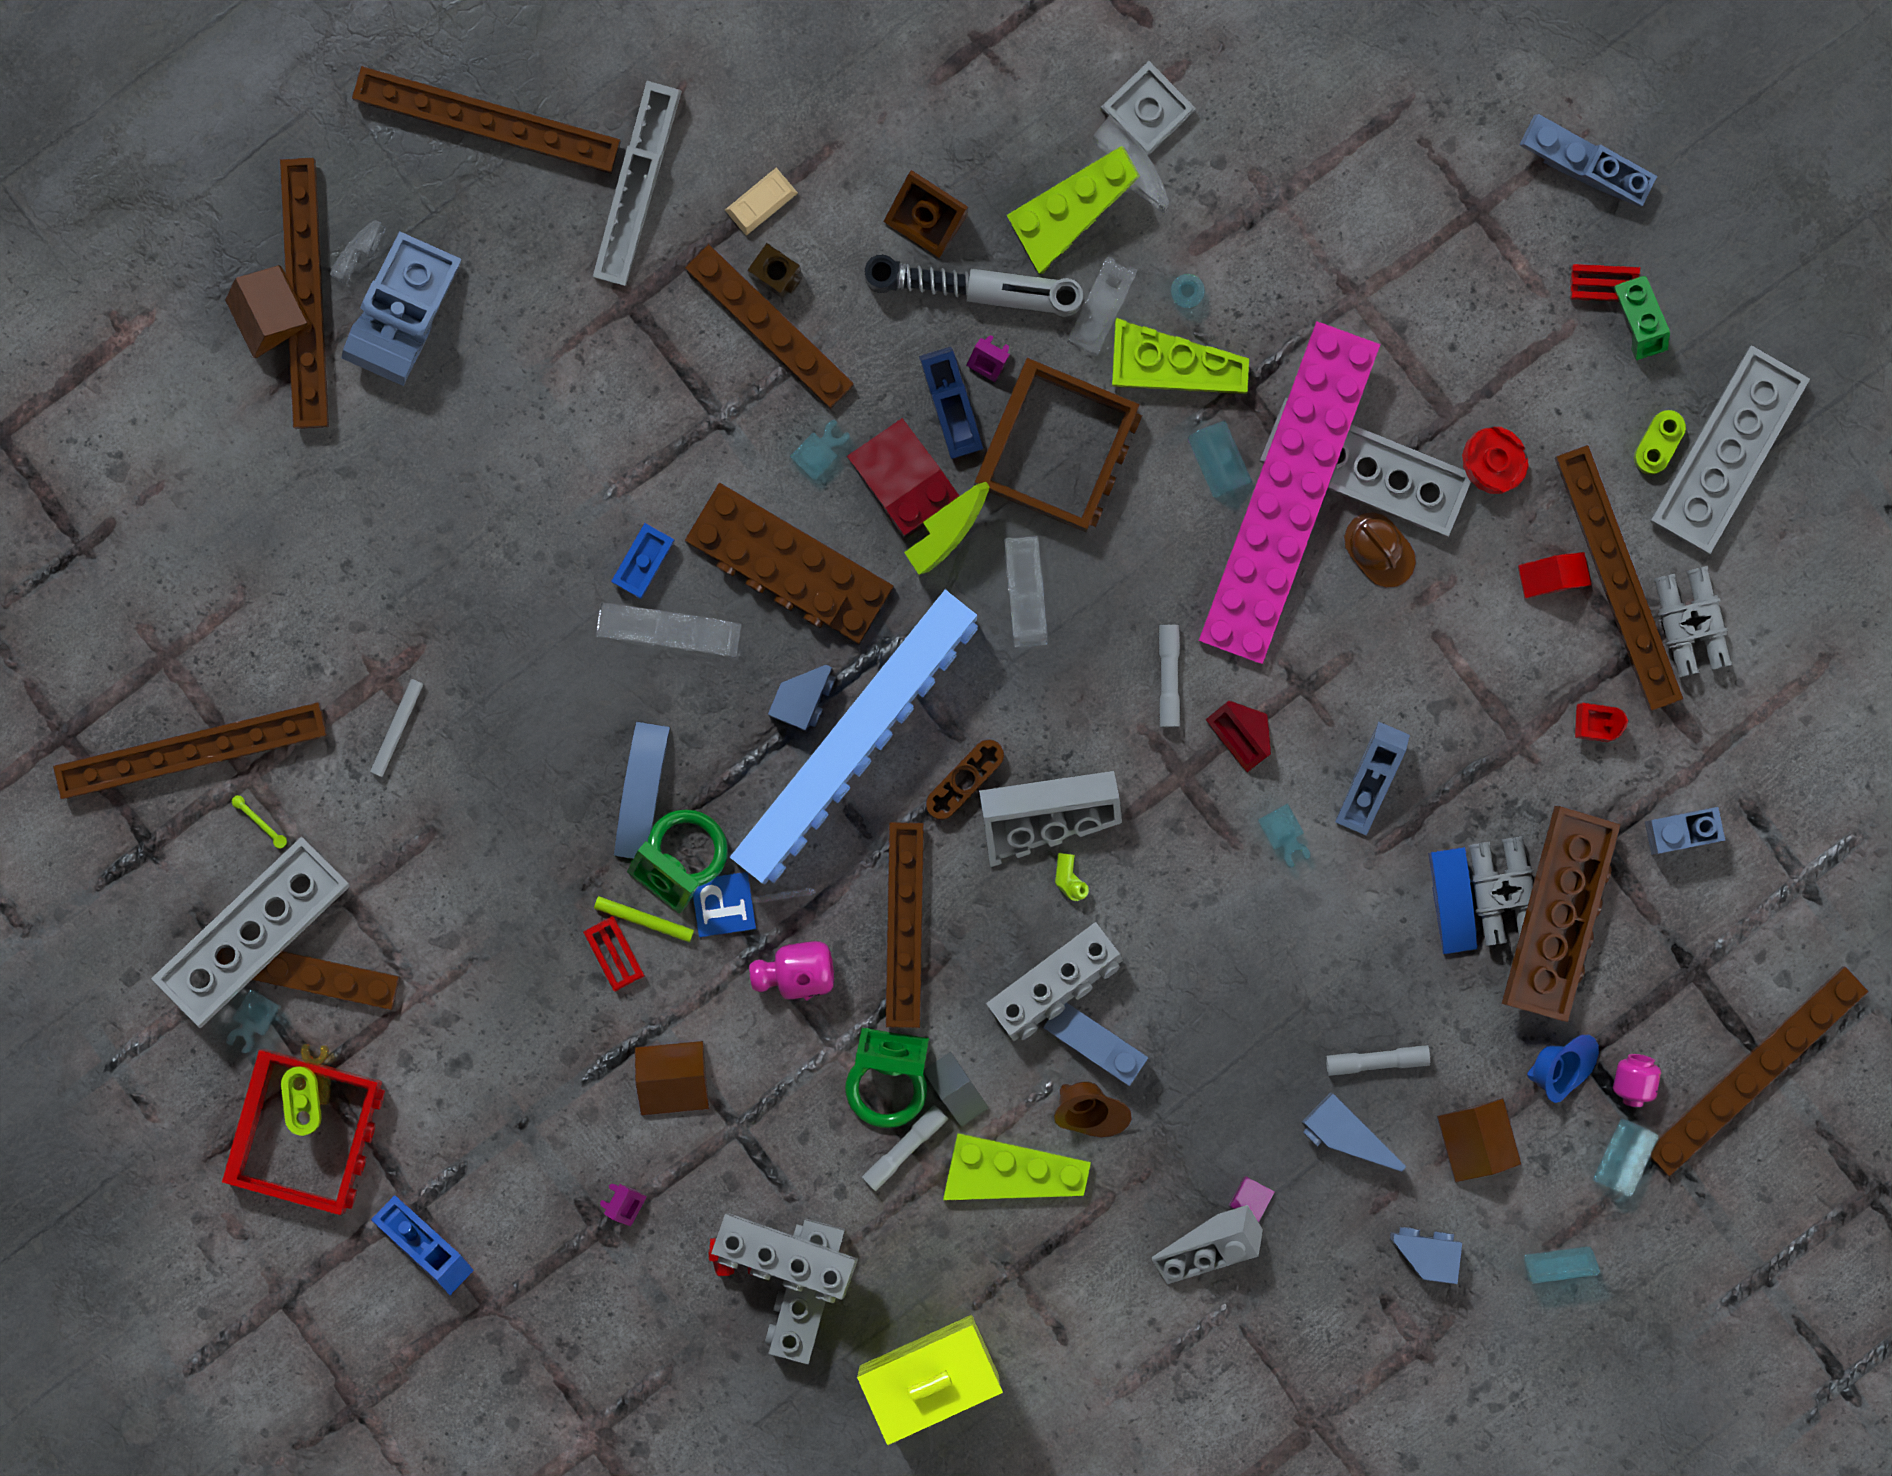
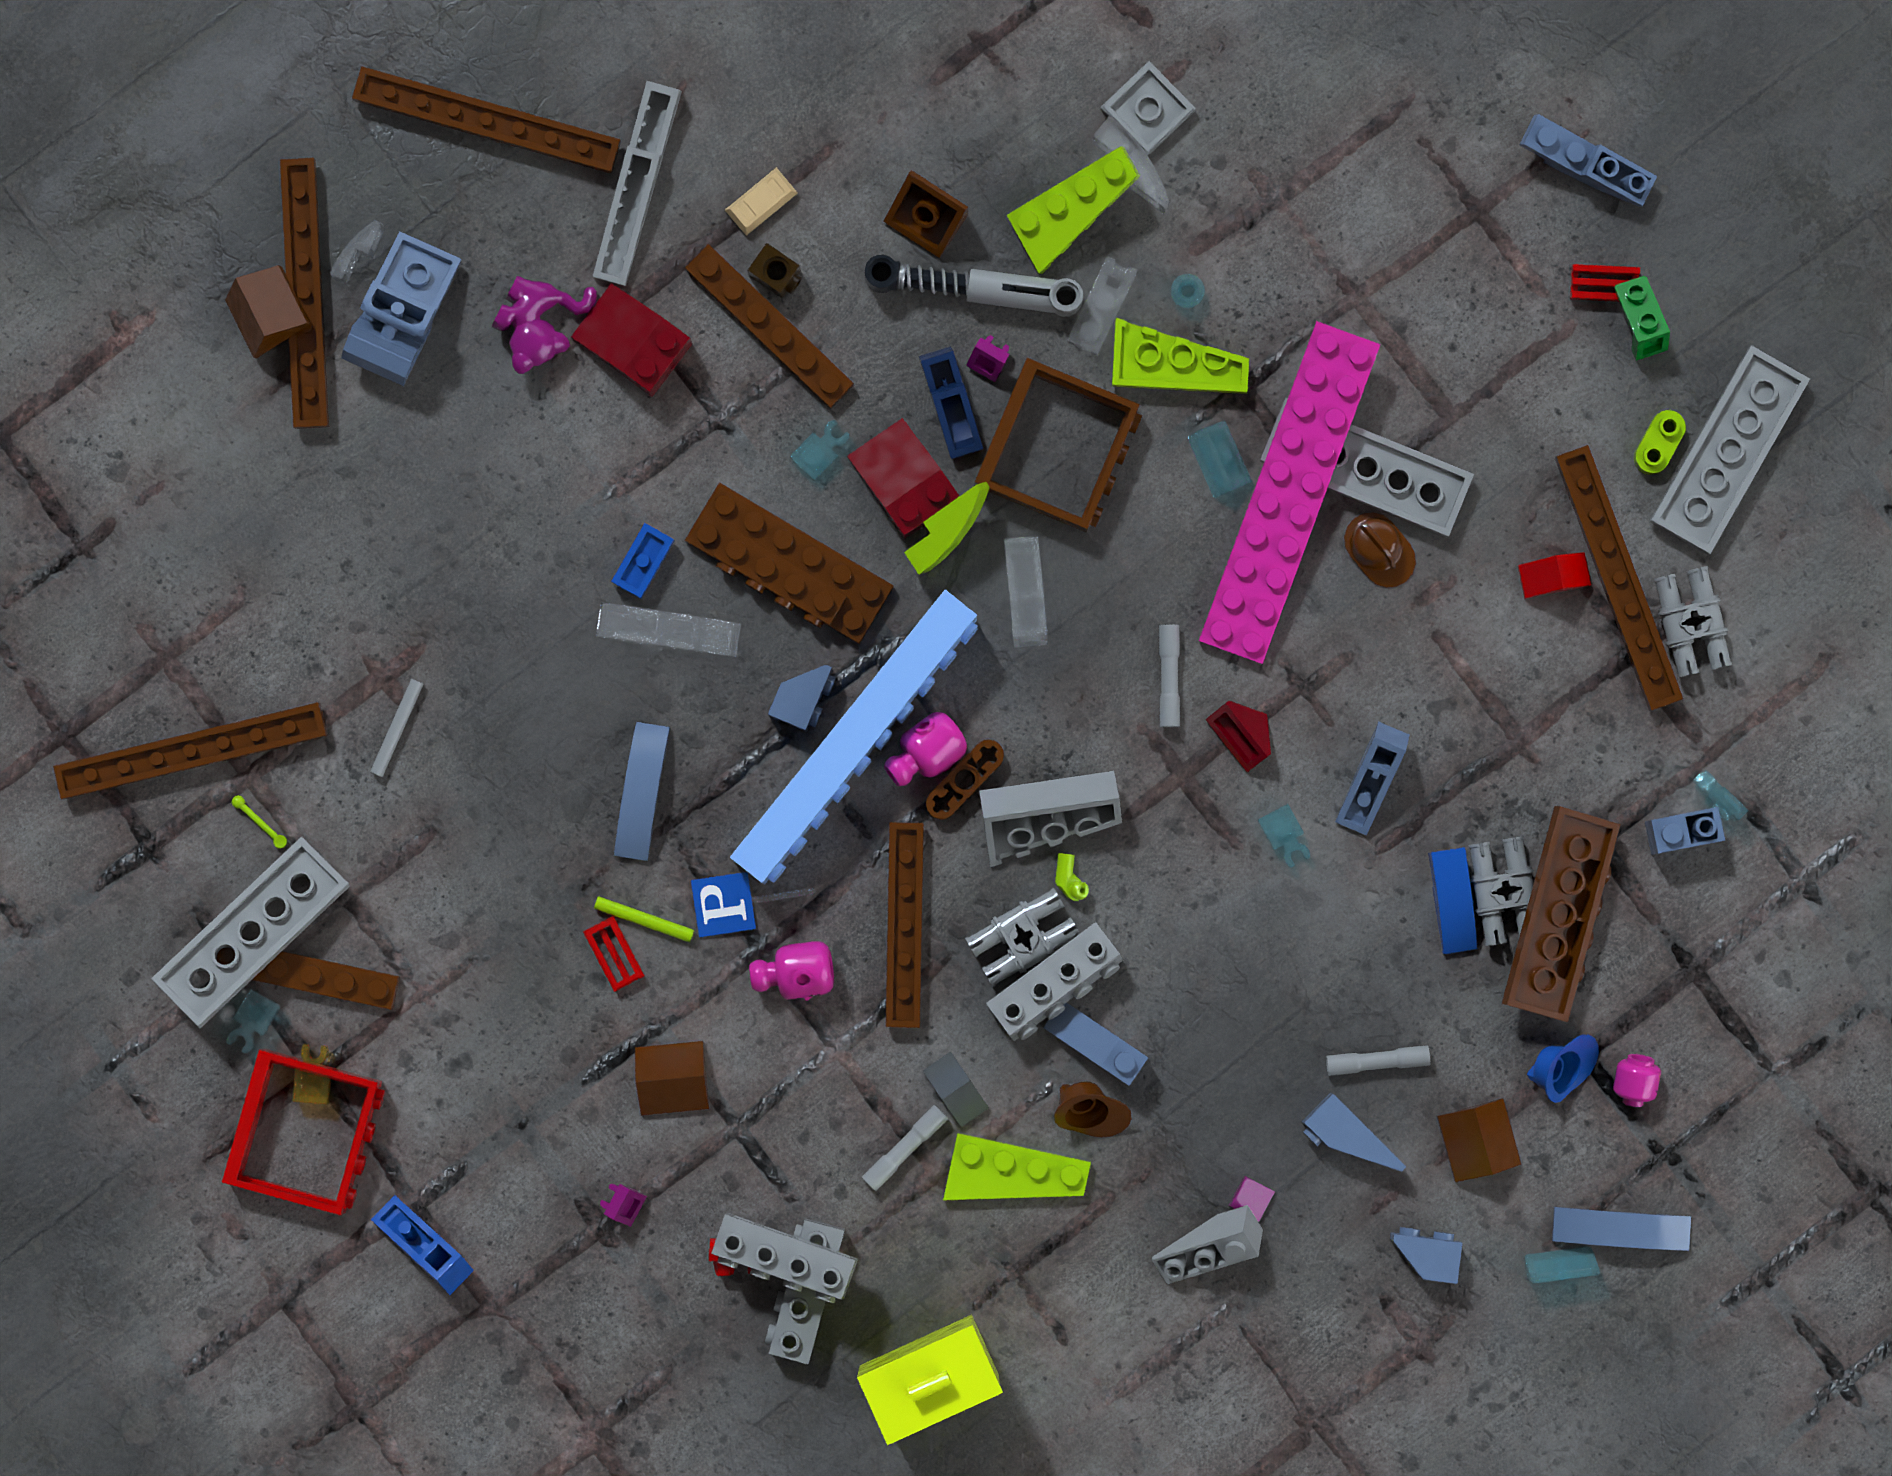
lime plate [281,1066,321,1136] -> none
green tile [627,809,728,914] -> none
green tile [845,1028,929,1128] -> none
red tile [1462,426,1529,494] -> none
red plate [1575,703,1629,742] -> none
clear light blue slope [1593,1118,1658,1197] -> none
reddish brown plate [1644,966,1869,1177] -> none
none -> magenta animal [492,276,597,374]
none -> dark red slope [571,283,693,397]
none -> dark pink piece [884,712,967,786]
none -> light grey pin [965,888,1080,987]
none -> sand blue slope [1552,1207,1691,1251]
none -> clear light blue plate [1693,770,1749,821]

